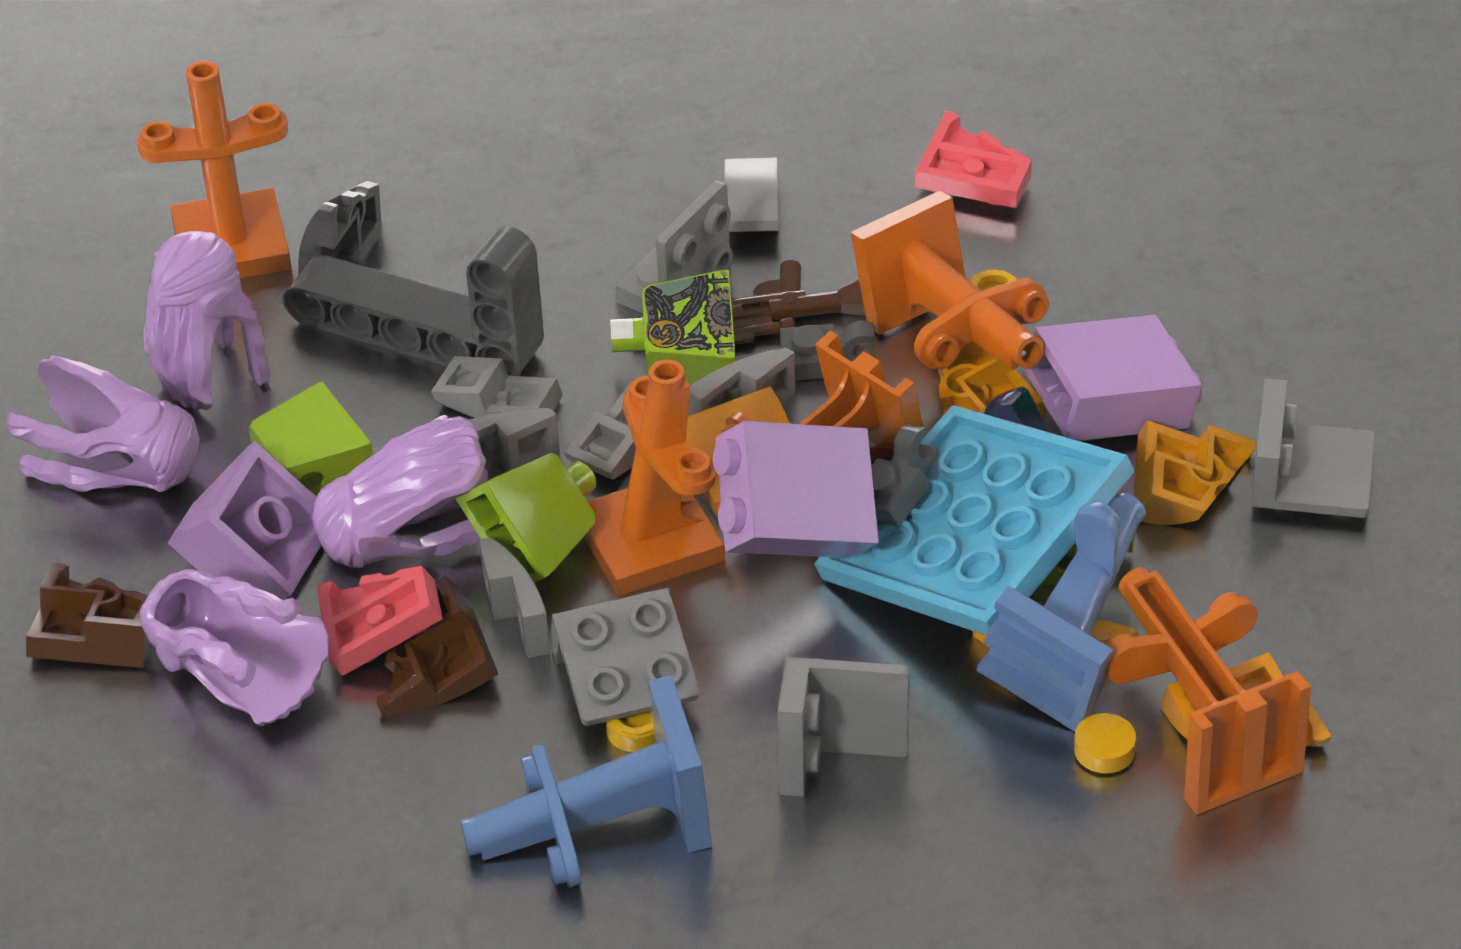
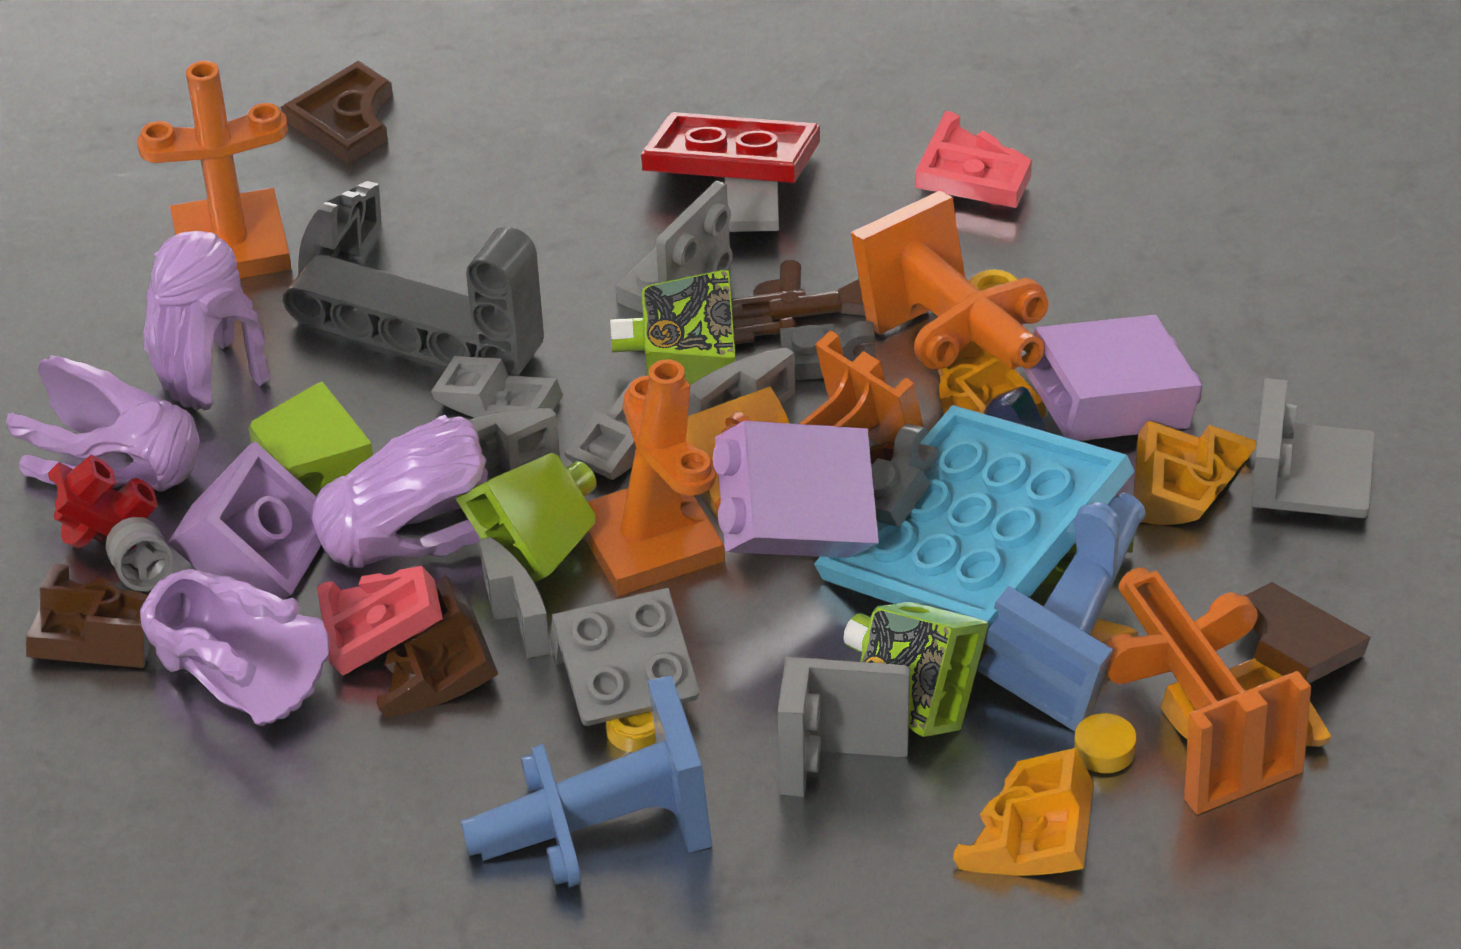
none -> red hips [48,454,158,549]
none -> light grey wheel [105,517,175,592]
none -> reddish brown tile [281,60,393,164]
none -> red tile [641,112,820,183]
none -> torso [844,602,989,737]
none -> light orange slope [953,748,1094,876]
none -> reddish brown tile [1244,582,1371,683]

